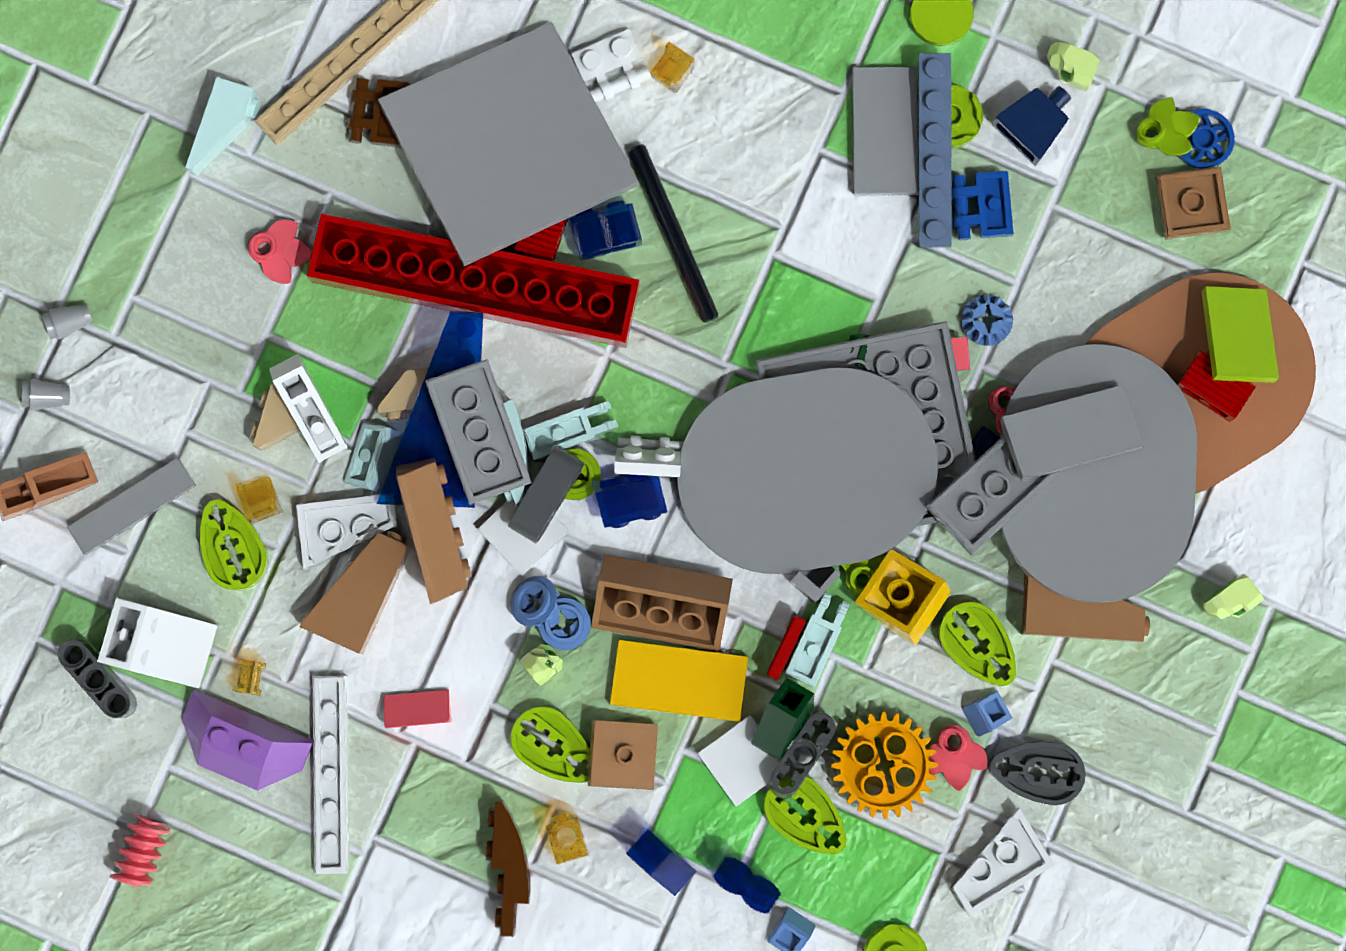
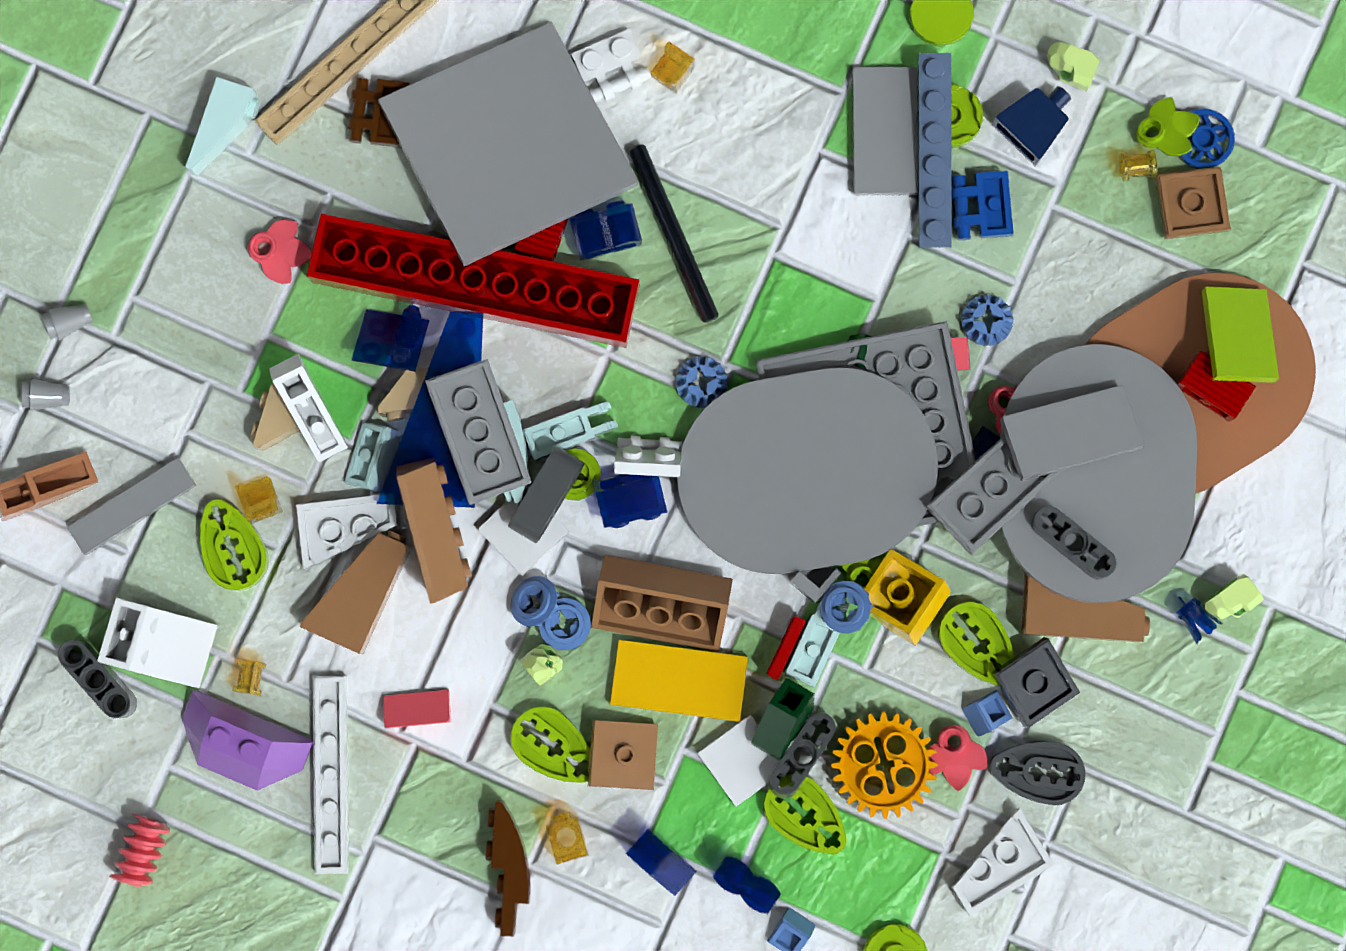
none -> clear blue hinge [352,305,429,372]
none -> medium blue gear [676,356,728,408]
none -> medium blue gear [821,581,873,634]
none -> black tile [992,637,1080,729]
none -> dark grey beam [1032,506,1116,579]
none -> clear yellow bush [1119,150,1157,181]
none -> clear blue piece [1175,596,1224,644]

